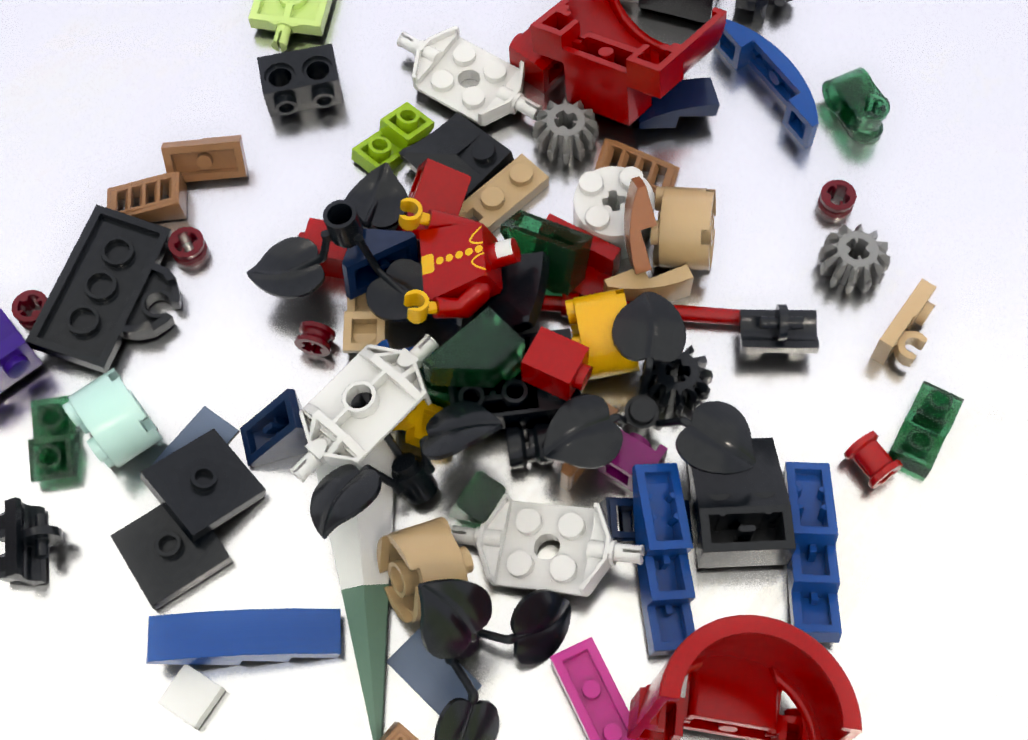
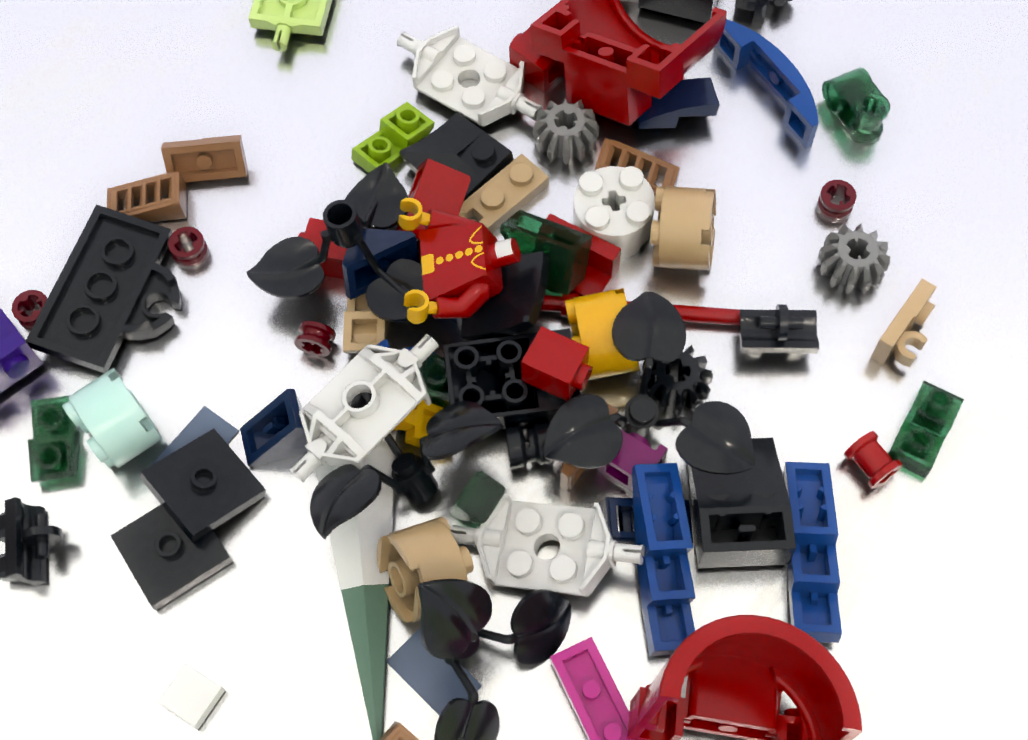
blue slope [146,608,341,665] -> none
black brick [257,44,344,117] -> none
clear green slope [422,307,525,388] -> none
tan slope [603,264,694,302] -> none
nougat slope [624,176,657,274] -> none

